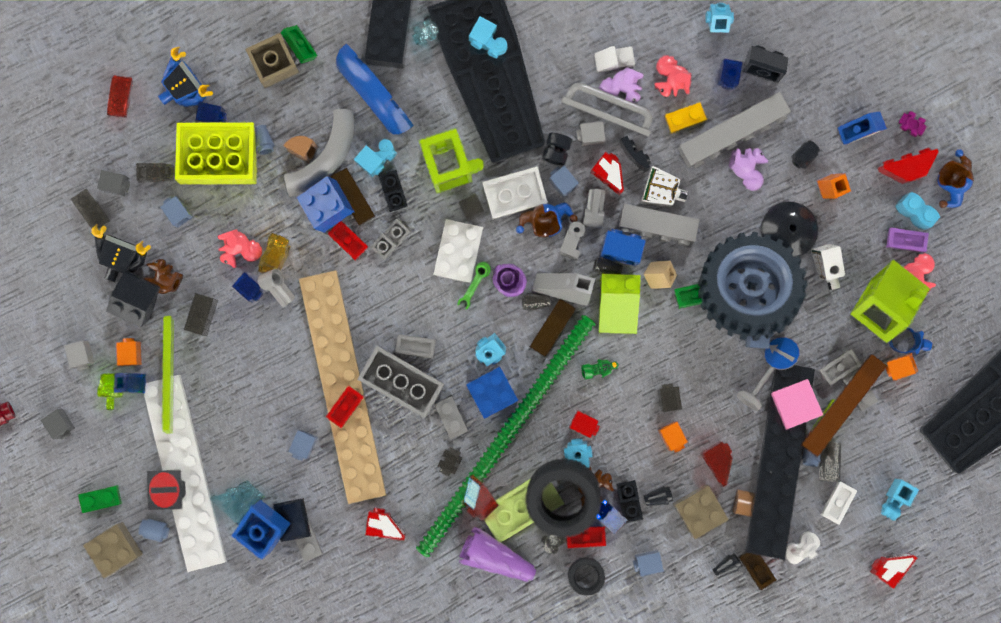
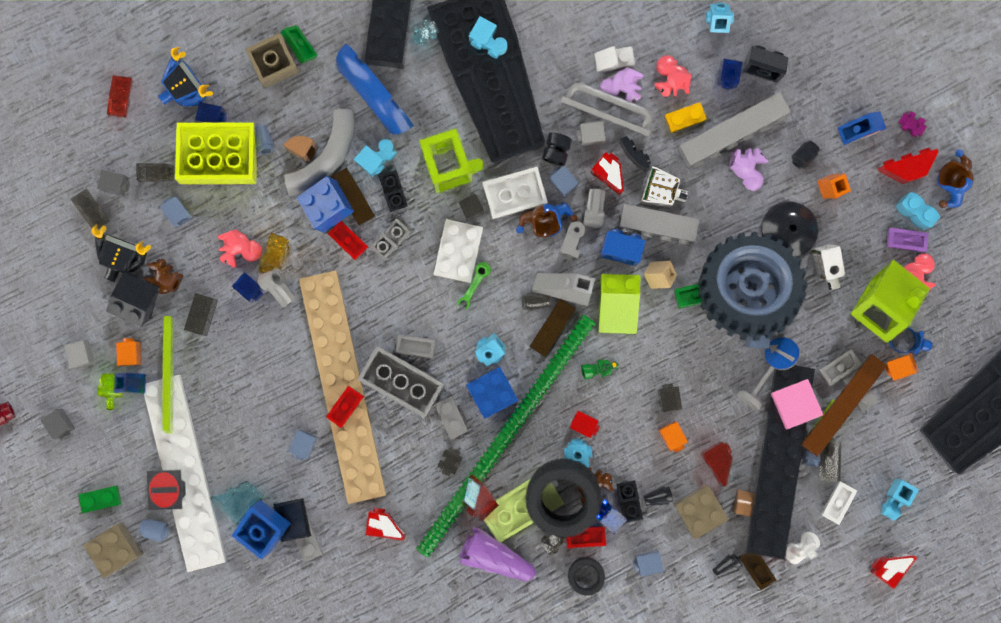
medium lavender hair [492,264,527,297] -> none
clear smoke cone [593,257,623,275] -> none

